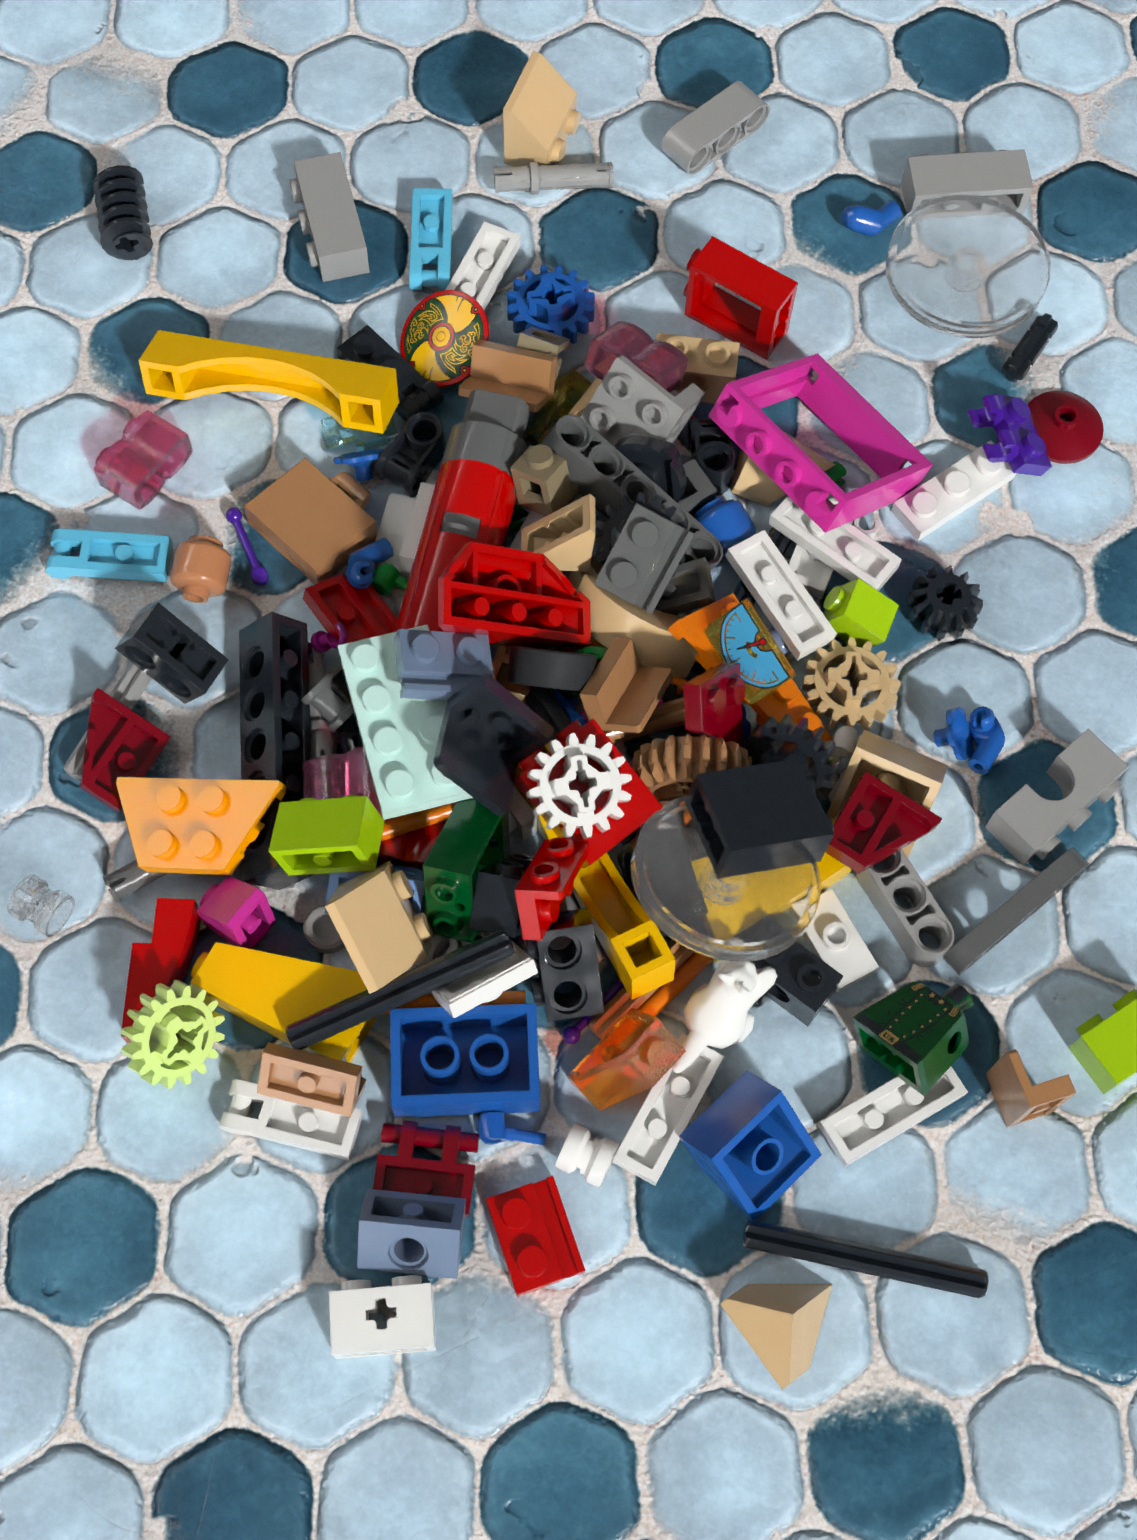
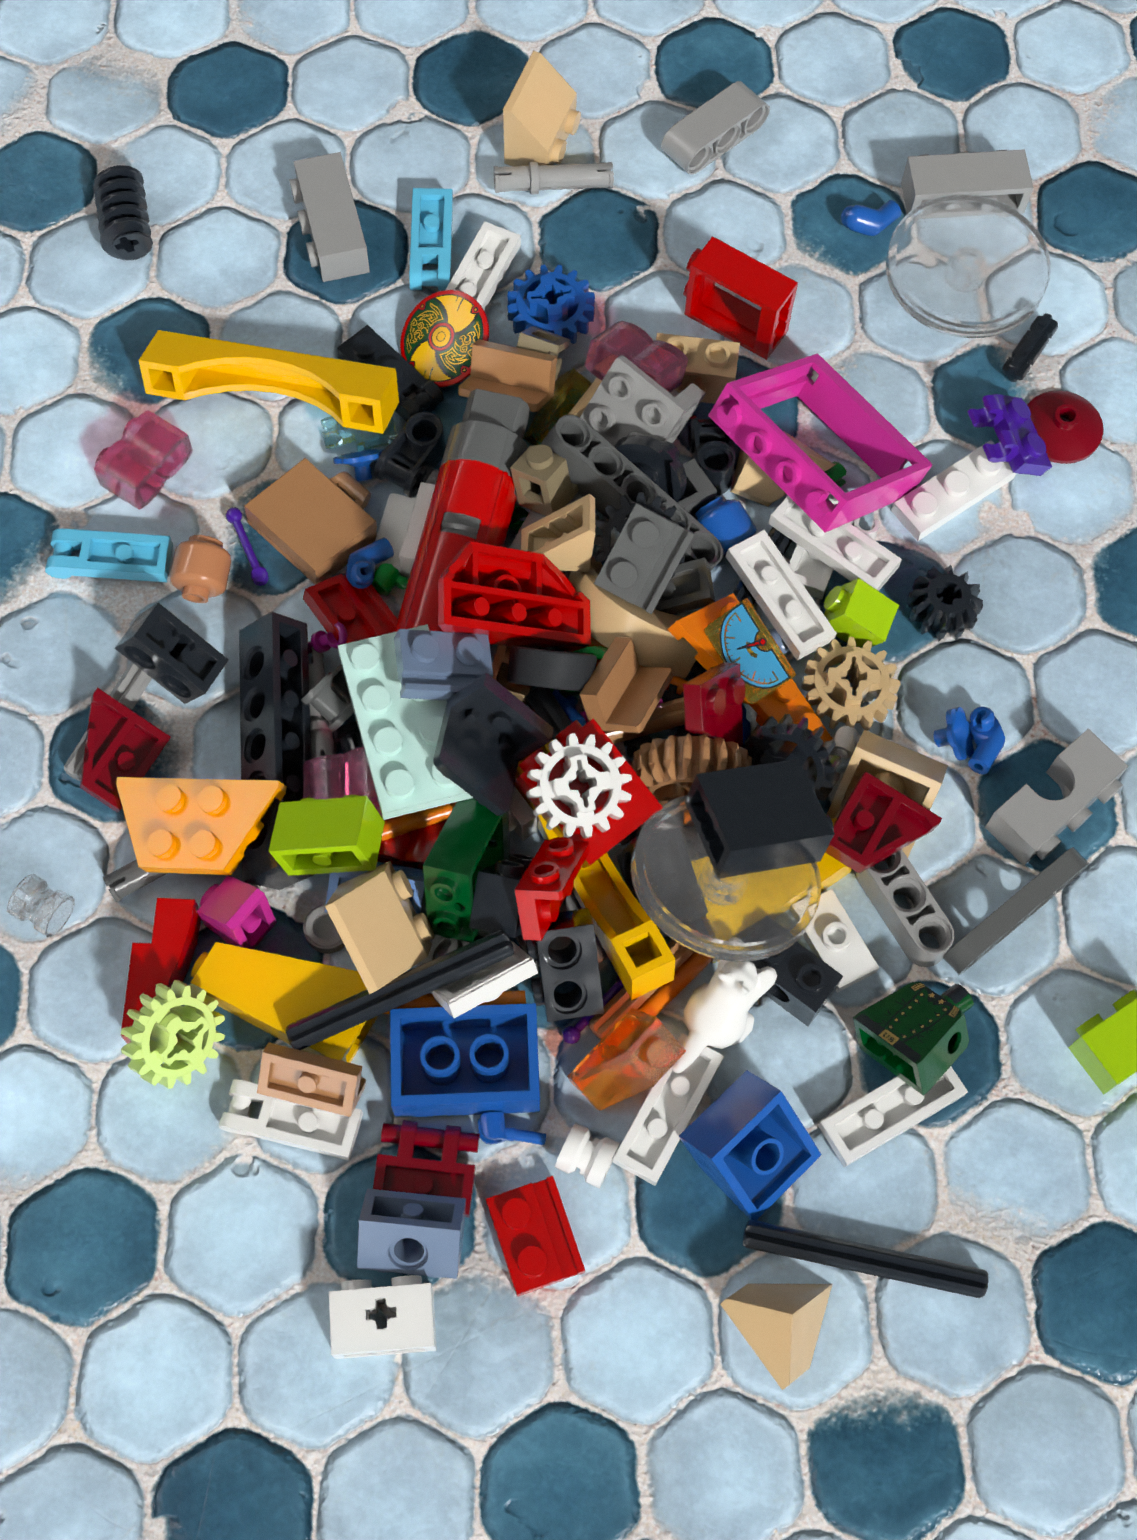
medium nougat panel [986,1049,1076,1128] -> none

